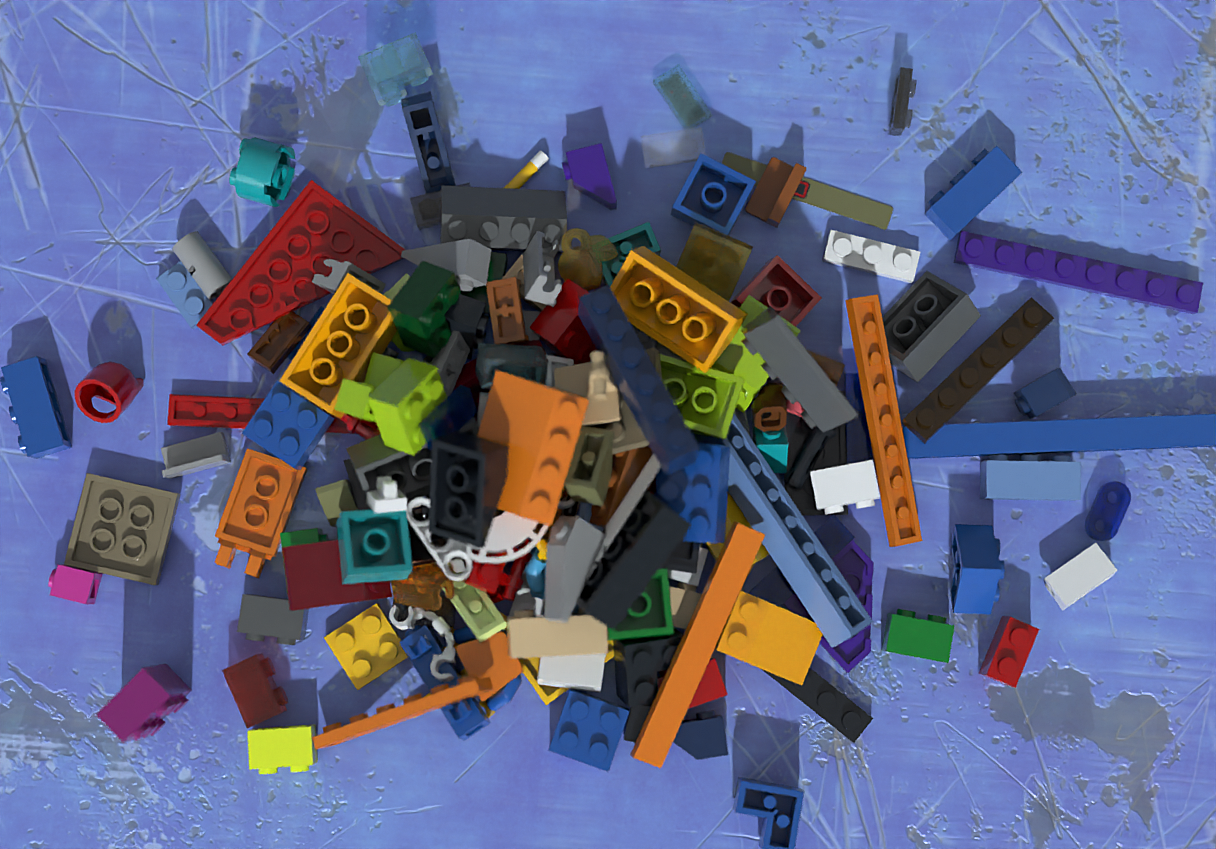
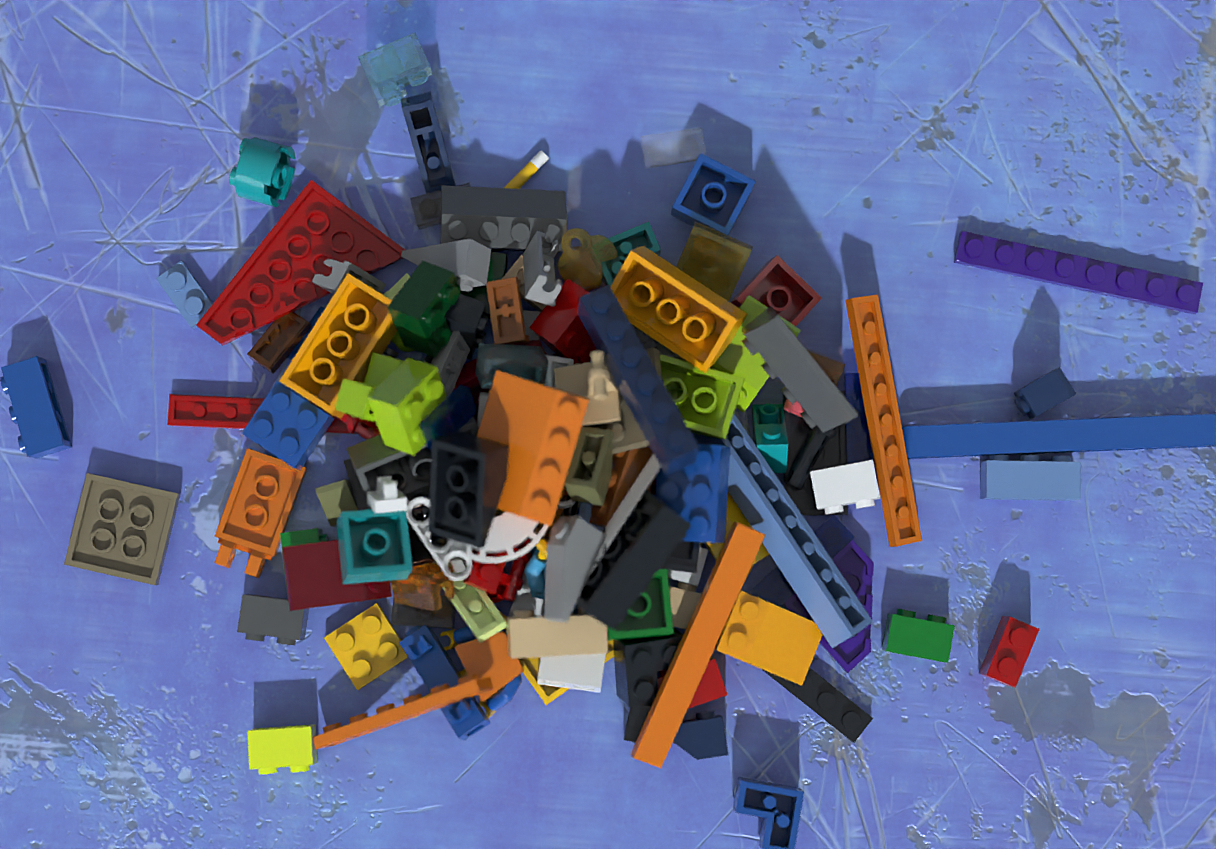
dark pink brick [48,564,103,604] -> none
red piece [75,361,144,423] -> none
magenta brick [96,664,192,743] -> none
light grey panel [161,432,231,479] -> none
light grey pin [172,231,232,299] -> none
clear red brick [222,653,288,728] -> none
white piece [389,605,456,682] -> none
blue brick [548,689,630,772] -> none
dark purple slope [562,143,617,210] -> none
clear light blue tile [653,64,712,133] -> none
olive sticker [722,152,893,230] -> none
dark orange panel [745,157,807,228] -> none
reddish brown rock [751,383,787,432] -> none
white plate [822,230,920,283] -> none
dark grey slope [882,271,981,382] -> none
clear smoke plate [888,67,917,136] -> none
dark brown plate [902,297,1054,444] -> none
blue brick [925,146,1022,240] -> none
blue brick [950,524,1005,614] -> none
white hinge [1044,543,1118,611] -> none
clear blue plate [1084,481,1131,541] -> none

